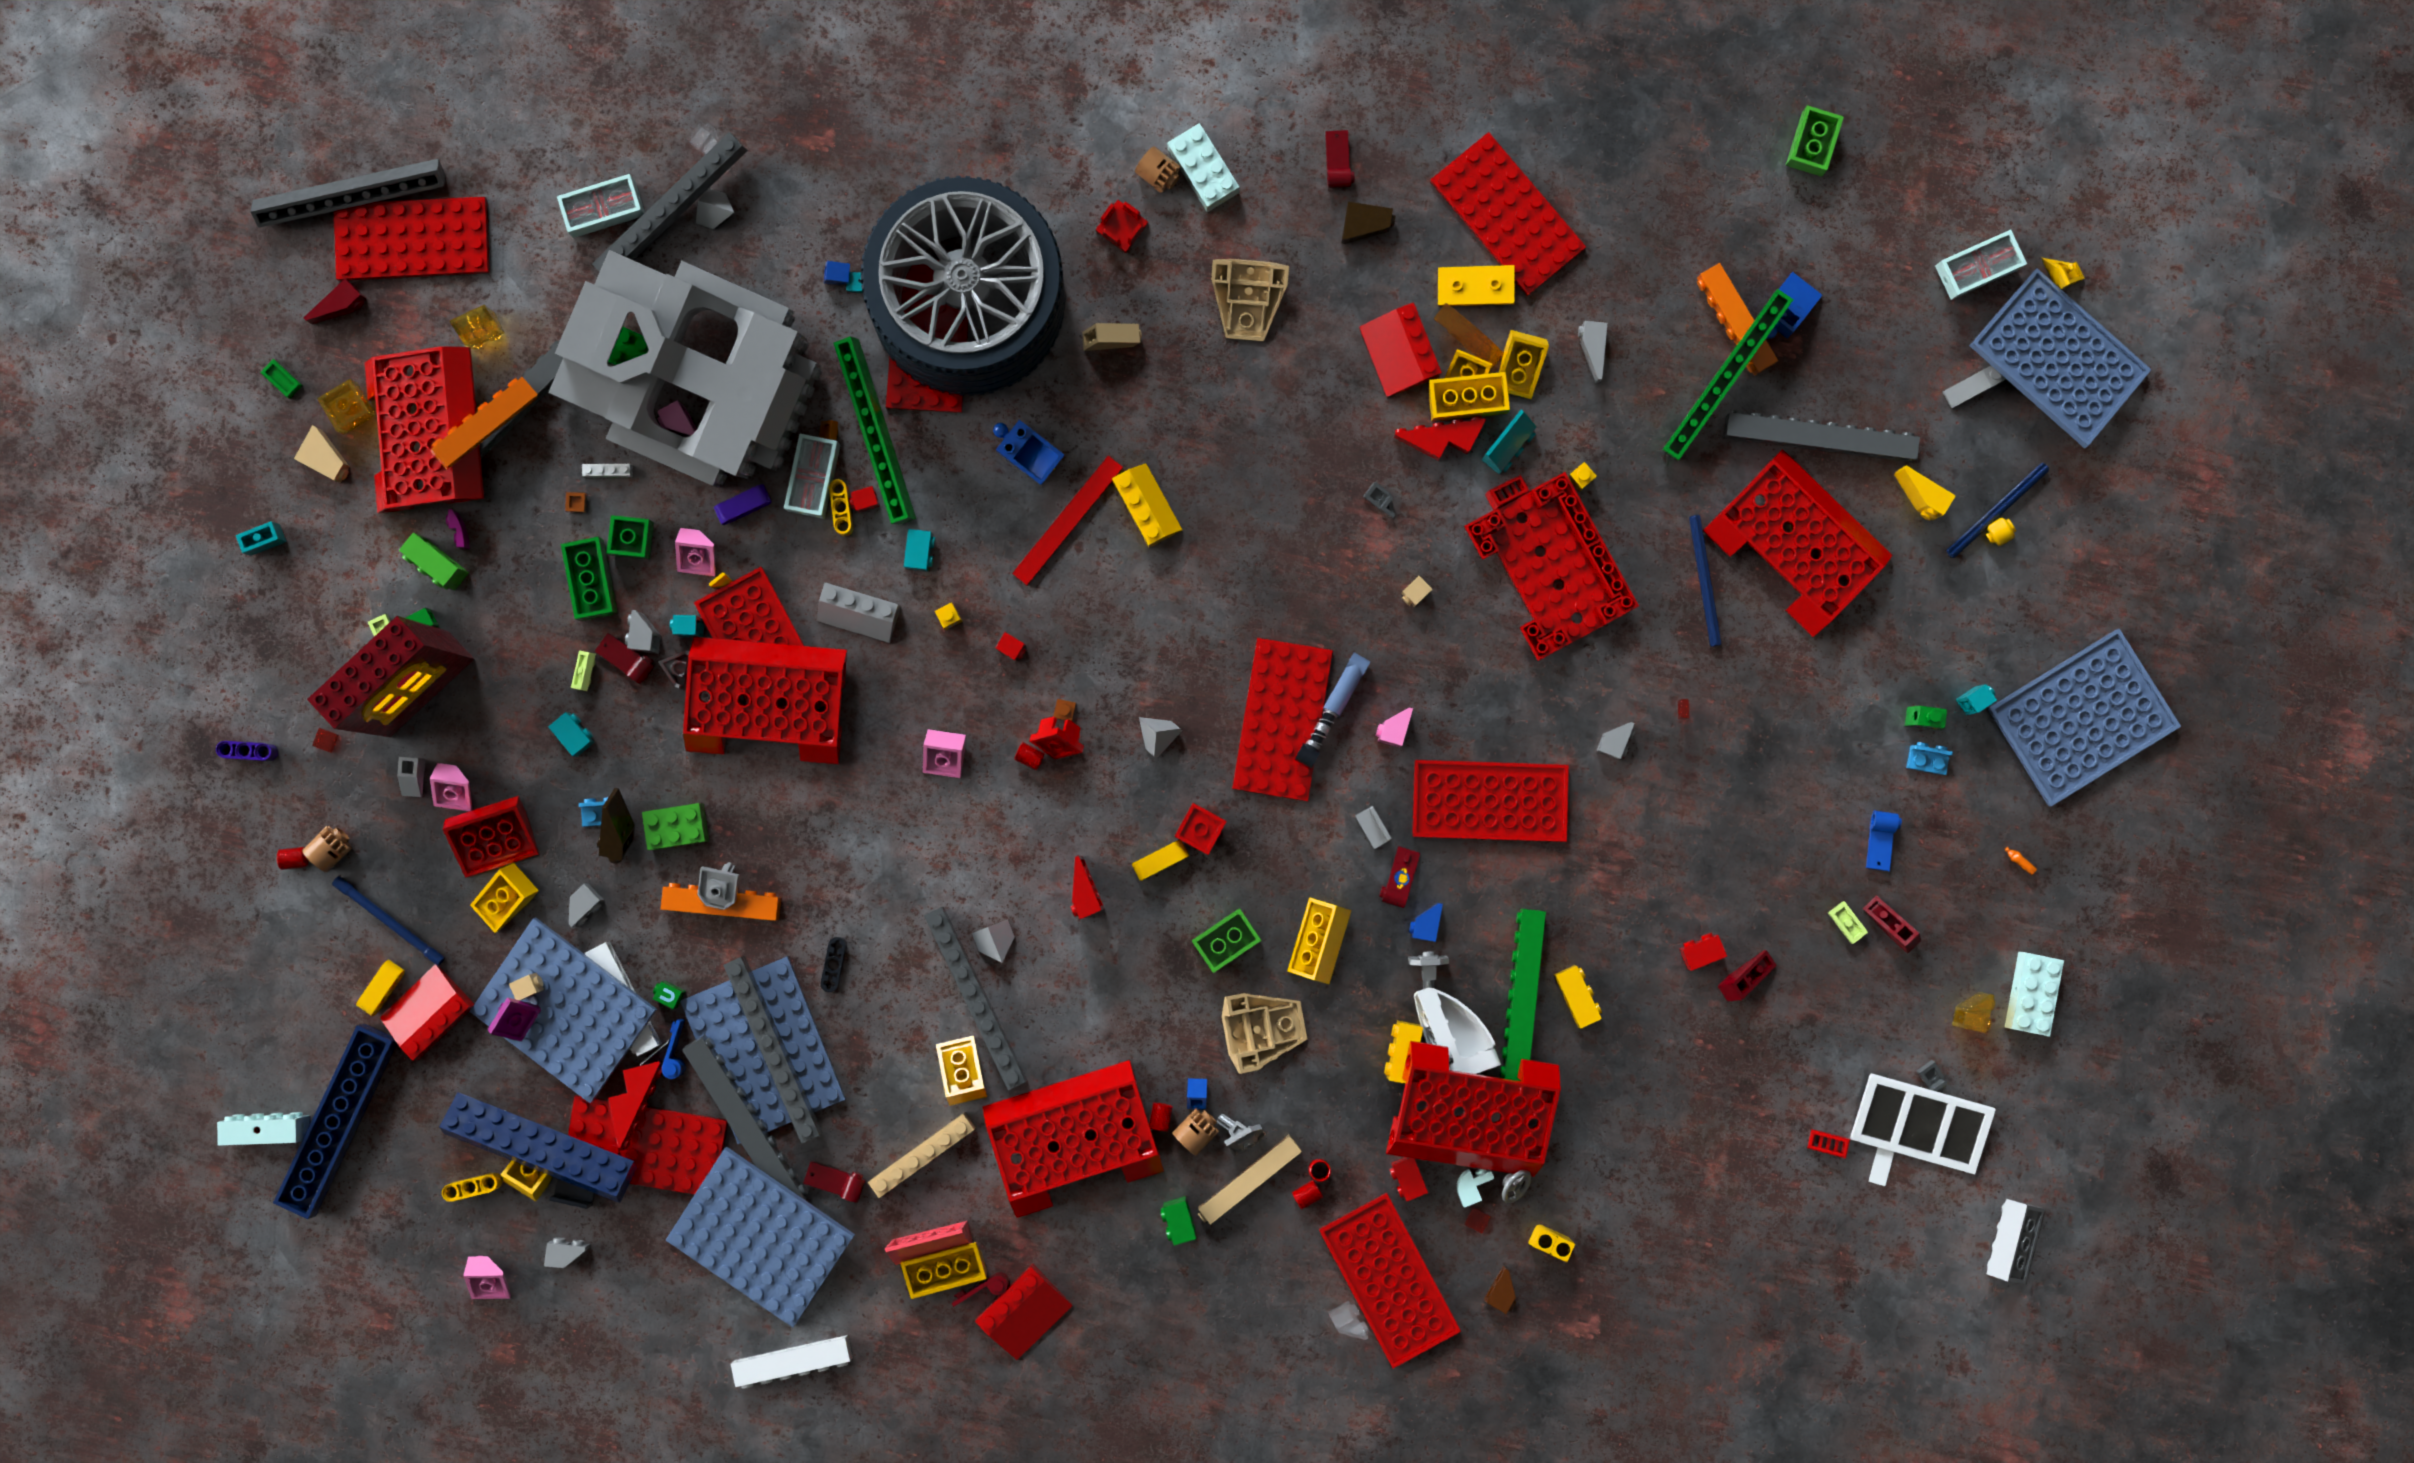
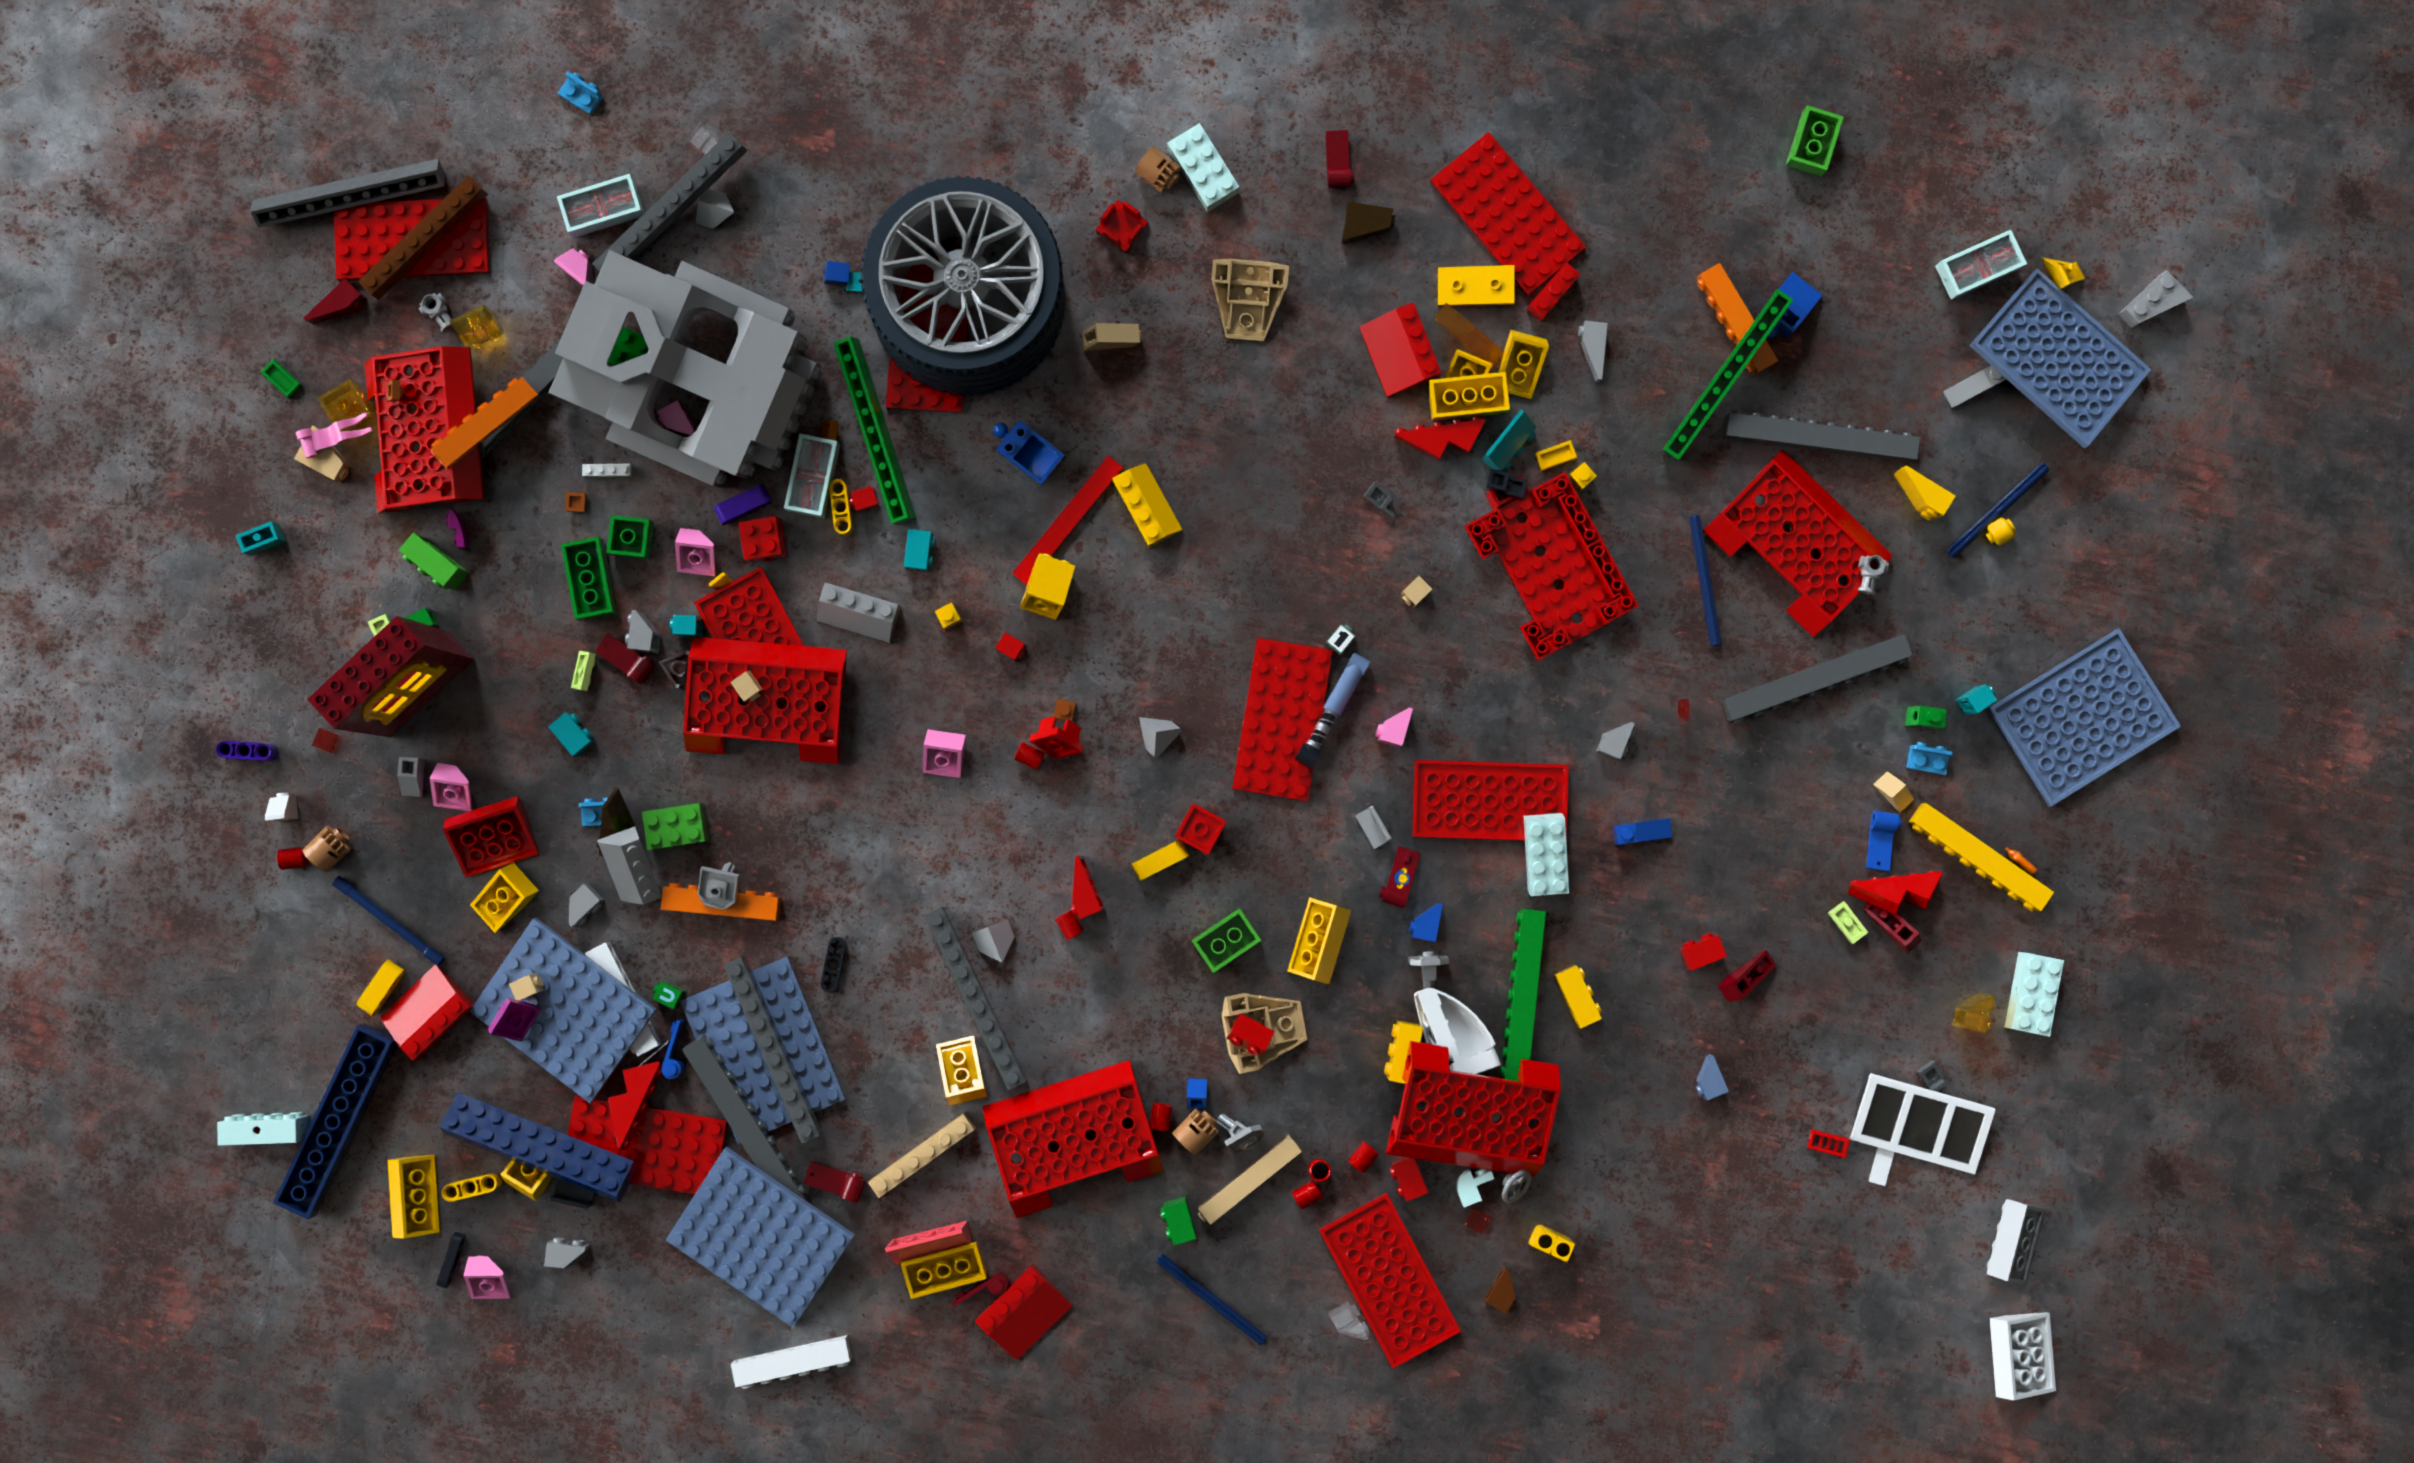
none -> white slope [265,792,299,821]
none -> bright pink flag [296,413,372,458]
none -> reddish brown brick [358,175,488,300]
none -> dark orange plate [387,380,403,402]
none -> yellow slope [388,1155,440,1239]
none -> light grey connector [419,293,457,333]
none -> black beam [436,1232,466,1289]
none -> bright pink slope [554,248,594,286]
none -> dark azure bracket [558,71,603,115]
none -> light grey slope [597,826,662,905]
none -> tan brick [730,671,763,702]
none -> red brick [738,516,787,563]
none -> yellow slope [1020,553,1075,620]
none -> red piece [1055,910,1084,941]
none -> dark blue axle [1156,1254,1267,1345]
none -> red brick [1226,1013,1275,1057]
none -> brick [1325,624,1355,655]
none -> red piece [1348,1141,1379,1173]
none -> black slope [1486,469,1528,500]
none -> light aqua brick [1523,813,1569,896]
none -> red brick [1527,262,1581,322]
none -> yellow tile [1535,440,1578,472]
none -> blue slope [1612,818,1672,845]
none -> sand blue slope [1696,1054,1729,1101]
none -> dark grey brick [1721,634,1913,723]
none -> red slope [1848,871,1943,914]
none -> light grey connector [1858,555,1889,595]
none -> tan slope [1873,771,1914,813]
none -> yellow brick [1908,803,2054,912]
none -> white slope [1990,1312,2056,1400]
none -> light grey wedge [2118,270,2193,328]

